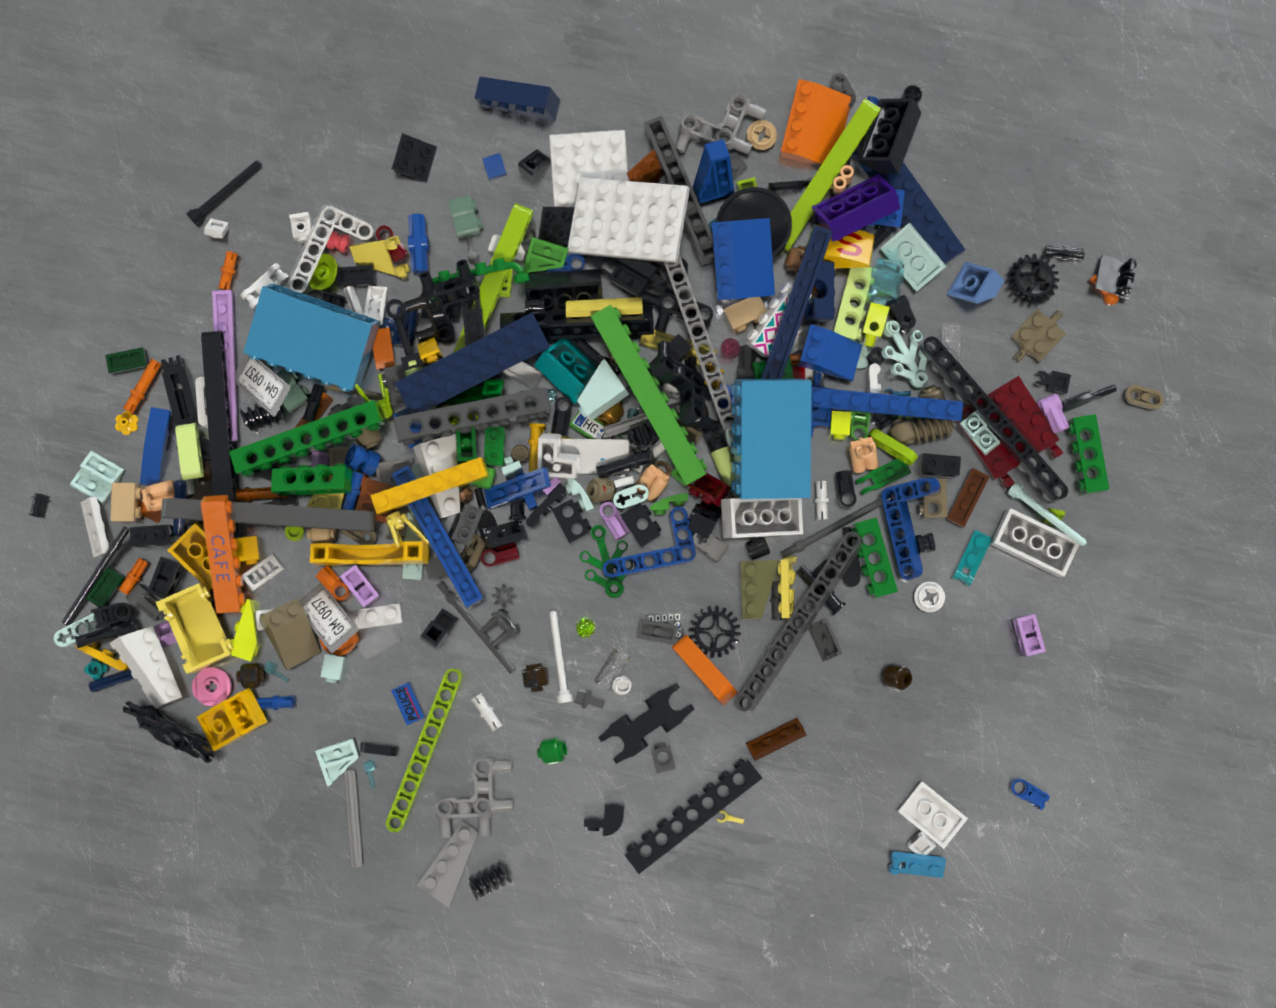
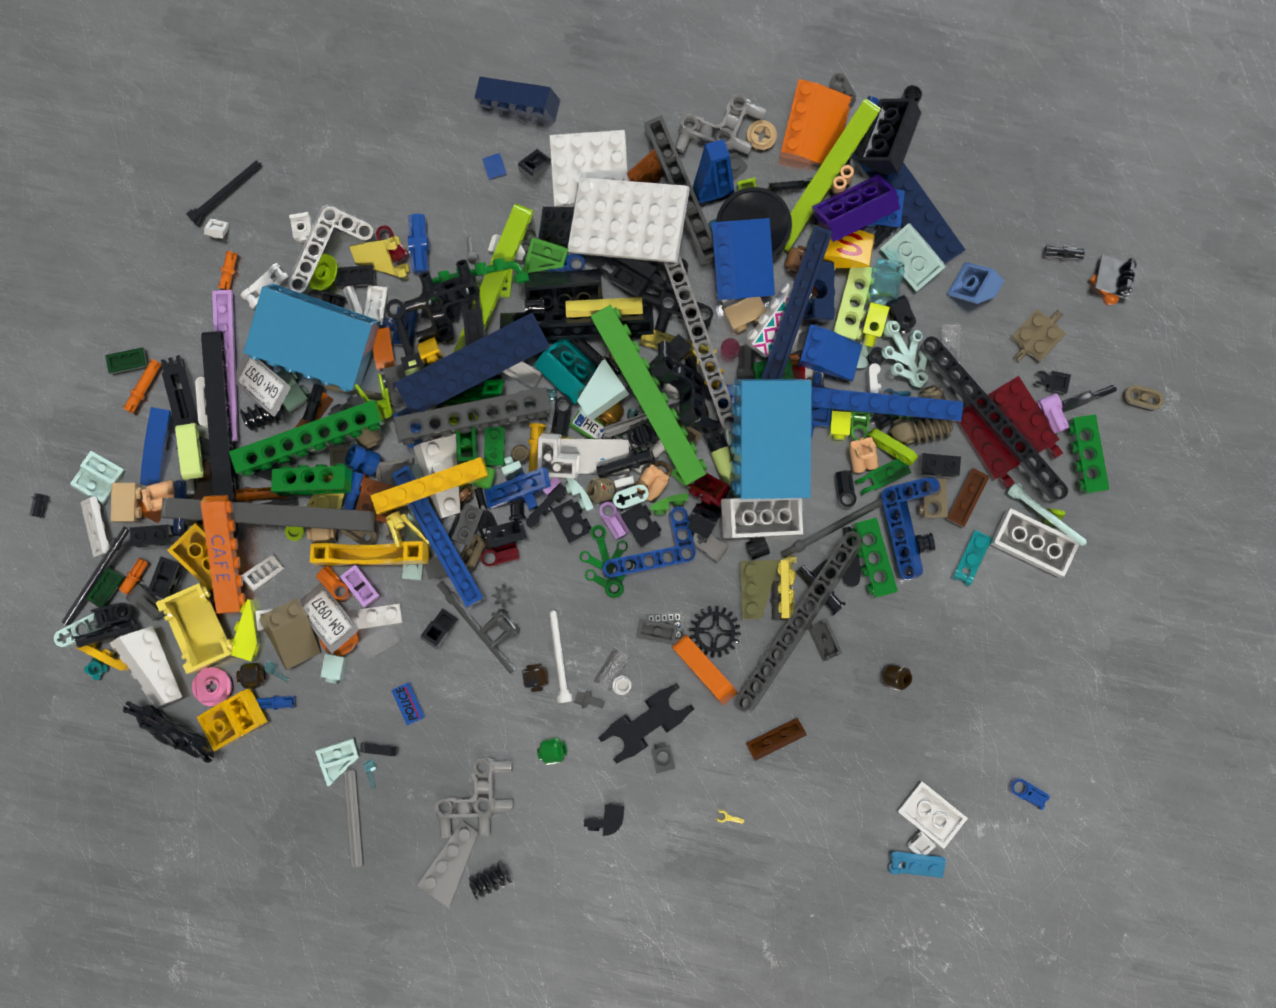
dark blue axle [88,669,134,692] -> none
yellow plant [115,411,138,435] -> none
lavender slope [154,621,177,648] -> none
yellow slope [236,536,263,565] -> none
lavender tile [308,451,330,467] -> none
coral wheel [326,230,351,253] -> none
lime beam [386,668,463,833] -> none
black hinge [391,133,437,182] -> none
sand green brick [448,195,483,239] -> none
white pin [471,693,503,732] -> none
clear neon green plate [576,619,595,638] -> none
black brick [625,758,762,874] -> none
white pin [814,481,829,520] -> none
white gear [914,582,945,613] -> none
light aqua slope [960,412,1000,455] -> none
black gear [1007,254,1060,305] -> none
lavender brick [1012,614,1046,657] -> none

